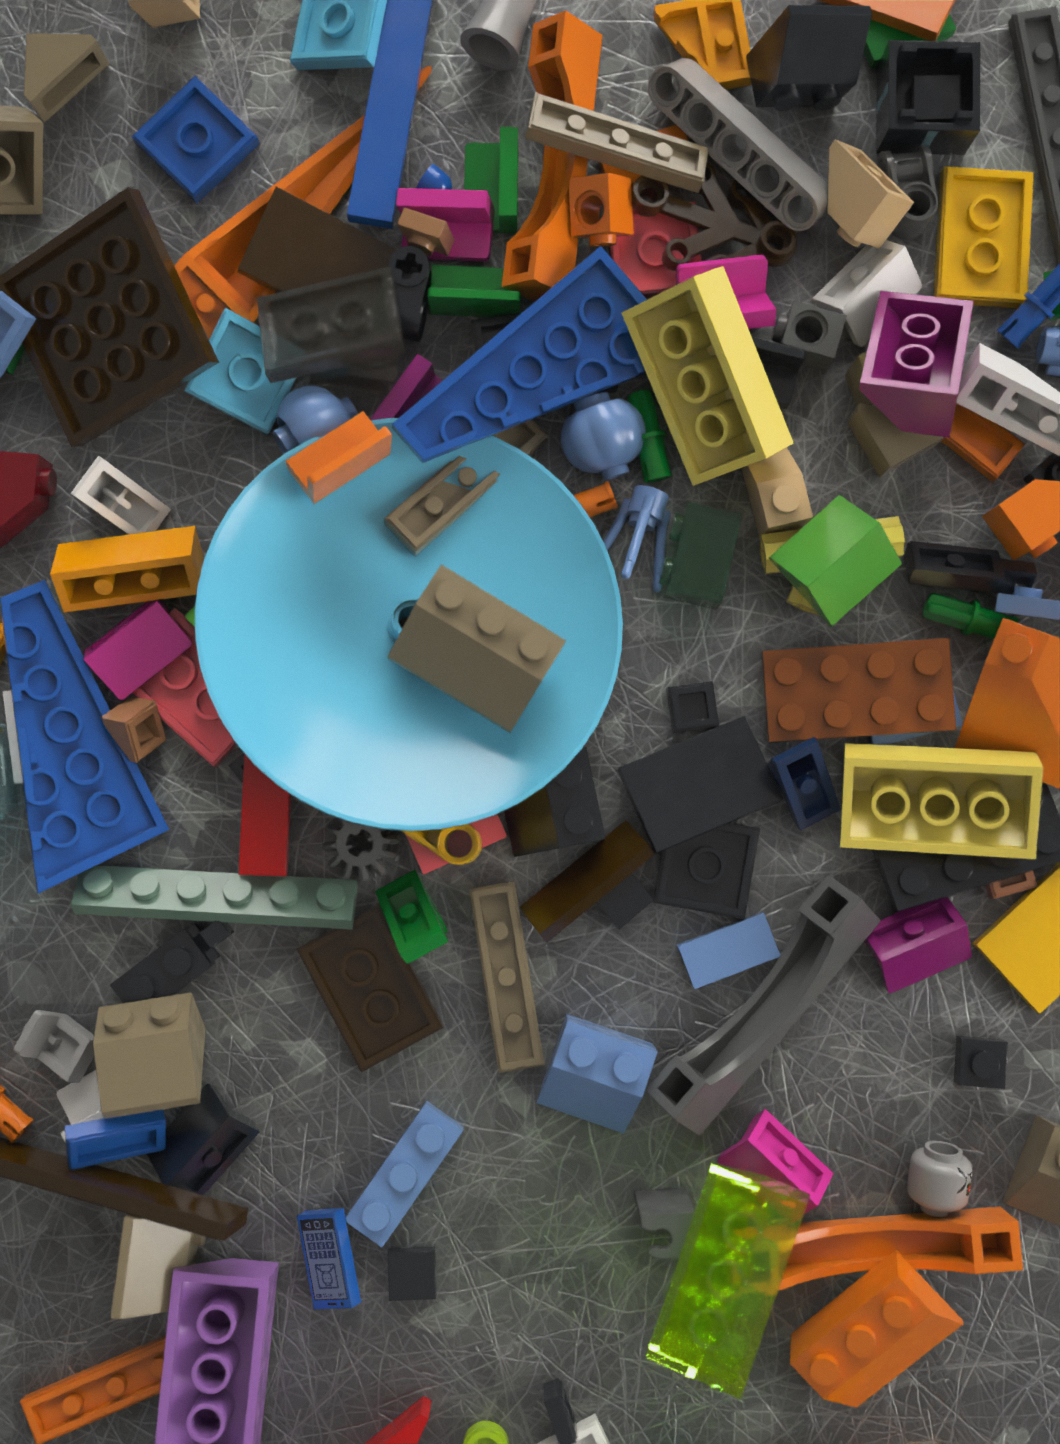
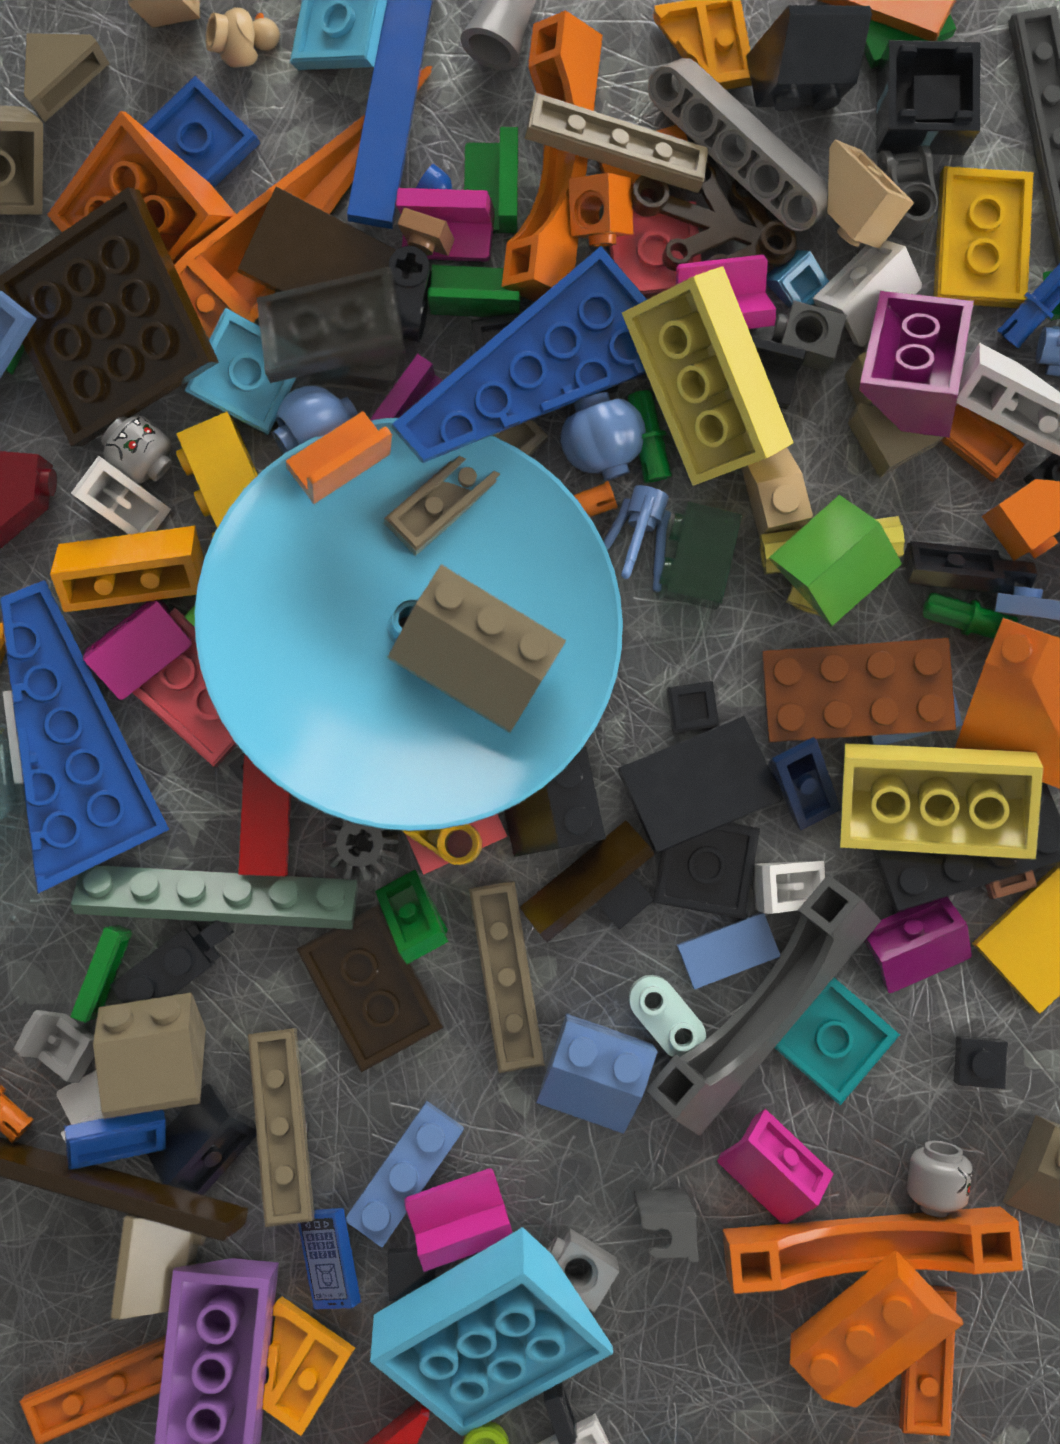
medium nougat slope [101,697,167,763] -> none
clear neon green slope [645,1163,810,1400] -> none
none -> orange slope [47,111,236,265]
none -> green tile [70,925,132,1023]
none -> light grey head [101,415,173,484]
none -> yellow brick [176,412,258,538]
none -> tan animal [206,8,280,68]
none -> dark tan tile [248,1028,315,1227]
none -> light orange wing [262,1296,356,1436]
none -> medium azure slope [370,1227,613,1436]
none -> dark pink panel [404,1168,513,1272]
none -> light grey brick [547,1228,620,1313]
none -> light aqua plate [629,975,706,1057]
none -> white slope [753,861,825,914]
none -> dark azure slope [766,250,829,308]
none -> teal tile [774,977,900,1105]
none -> orange tile [899,1285,957,1436]

